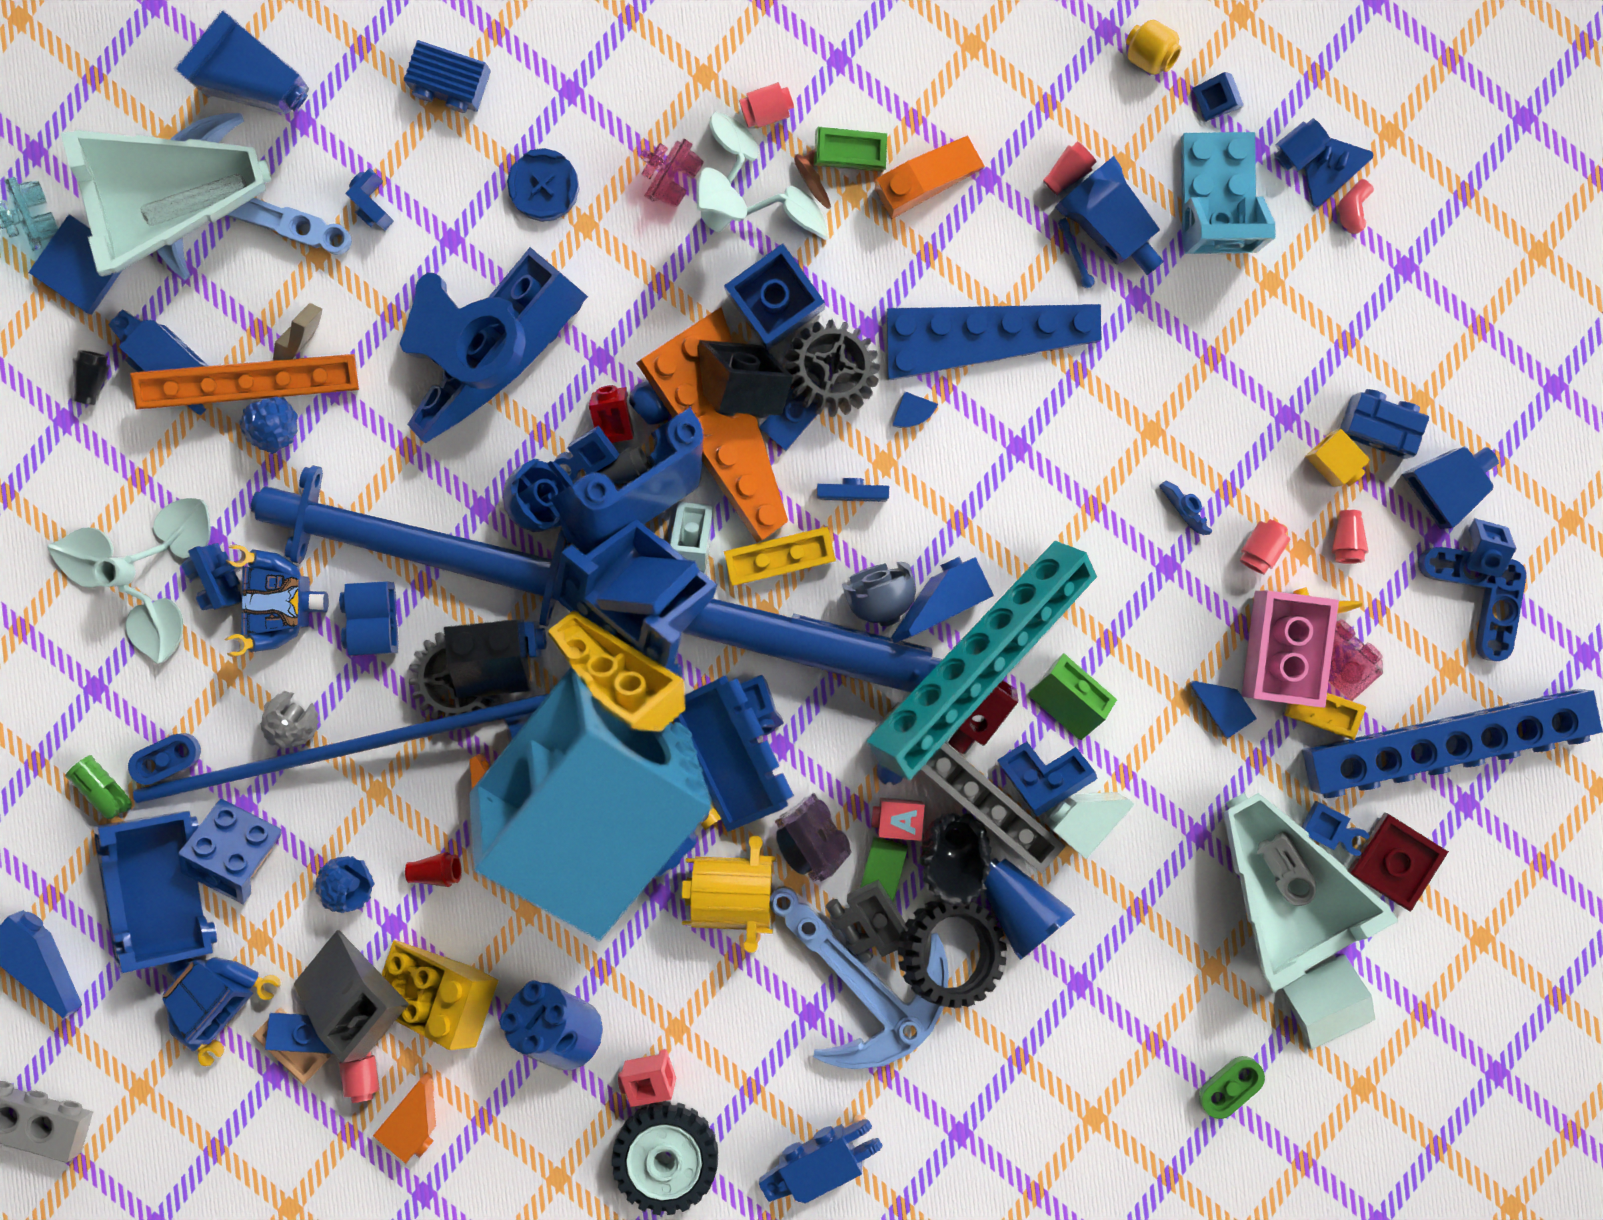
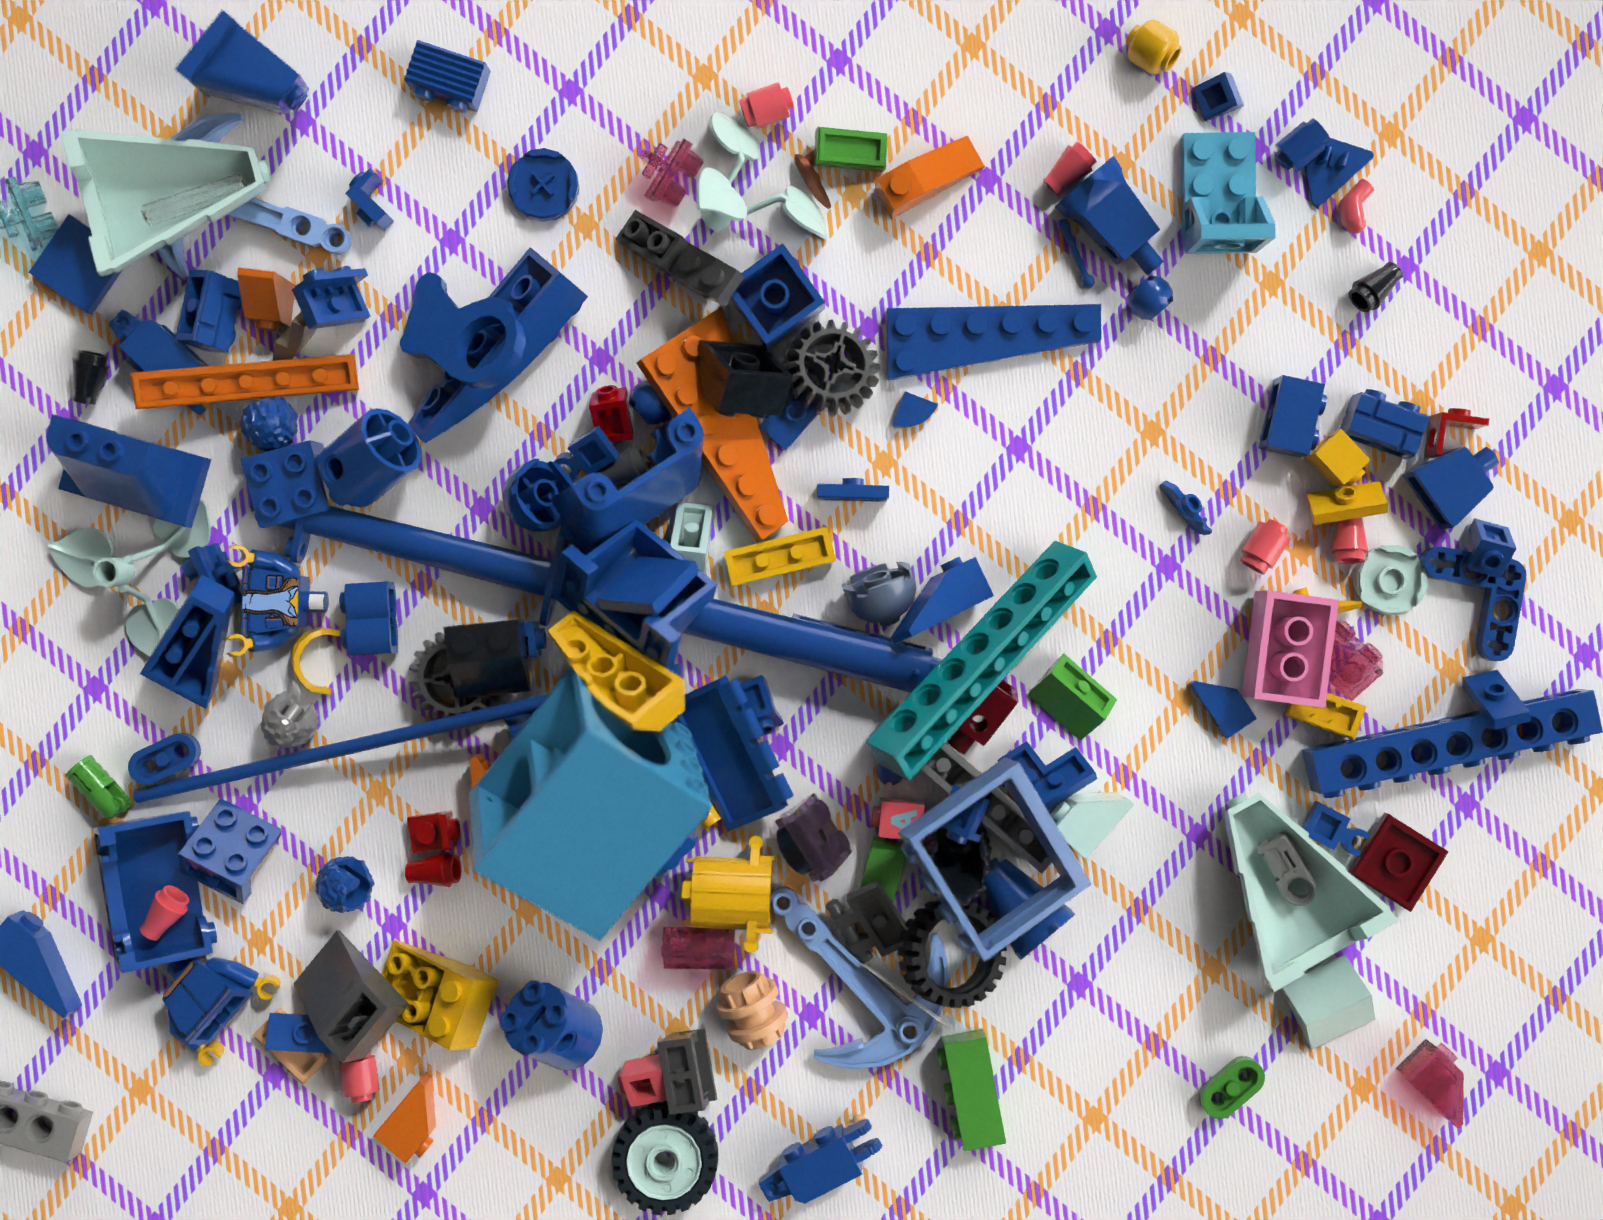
none -> blue windscreen [46,414,212,528]
none -> blue wedge [140,574,235,709]
none -> coral cone [140,885,190,941]
none -> blue brick [175,270,242,353]
none -> orange slope [237,267,296,332]
none -> blue bracket [241,440,330,528]
none -> yellow helmet [290,627,342,695]
none -> blue bracket [292,266,371,329]
none -> blue cylinder [314,408,422,508]
none -> red bracket [407,810,461,853]
none -> dark grey slope [615,210,744,307]
none -> dark grey hinge [657,1028,718,1115]
none -> clear pink bracket [661,927,735,970]
none -> light nougat piece [717,971,788,1050]
none -> white sticker [861,964,951,1026]
none -> medium blue window [898,757,1092,961]
none -> bright green brick [937,1029,1006,1151]
none -> blue bracket [941,784,990,845]
none -> blue piece [1128,275,1173,320]
none -> blue brick [1258,375,1327,458]
none -> yellow plate [1307,481,1388,525]
none -> black cone [1348,262,1403,312]
none -> light aqua tile [1354,545,1428,615]
none -> clear pink slope [1395,1039,1464,1129]
none -> red bracket [1424,408,1490,459]
none -> blue plate [1462,670,1530,730]

